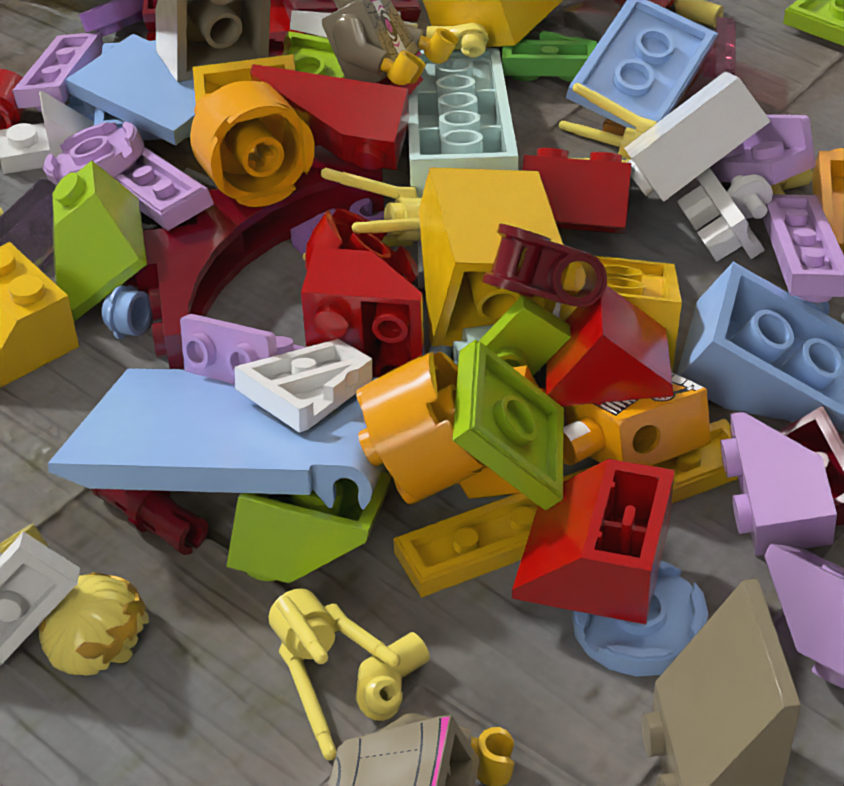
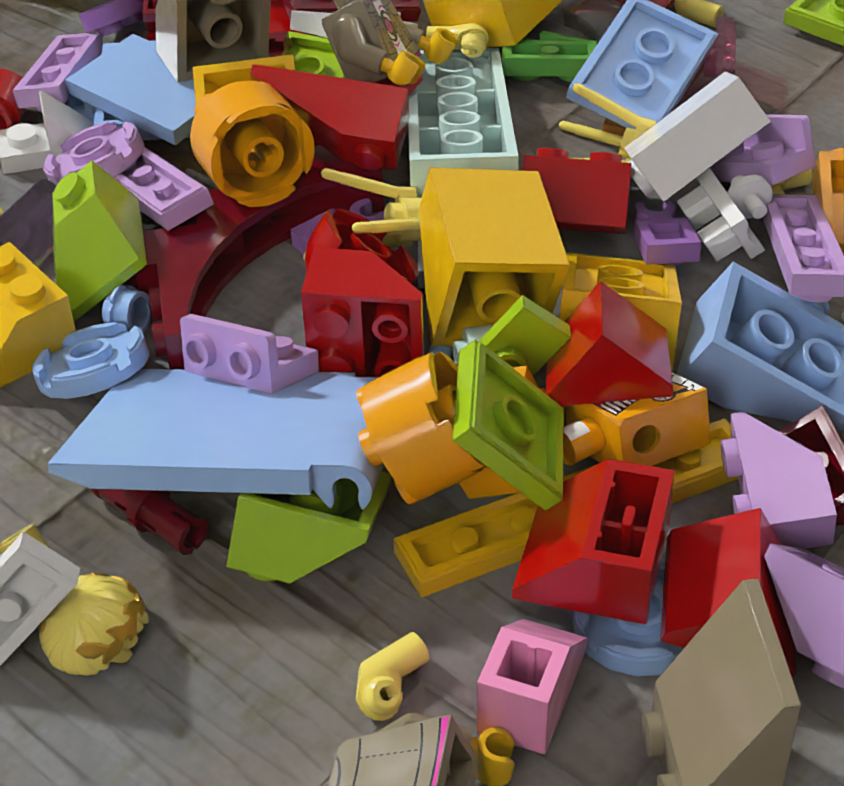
white wing [234,339,372,433] -> none
light yellow plant [268,589,401,761] -> none
dark red piece [482,223,607,307] -> none
none -> light blue tile [32,322,150,399]
none -> bright pink slope [477,619,588,755]
none -> medium lavender plate [634,201,701,266]
none -> red slope [660,508,796,678]

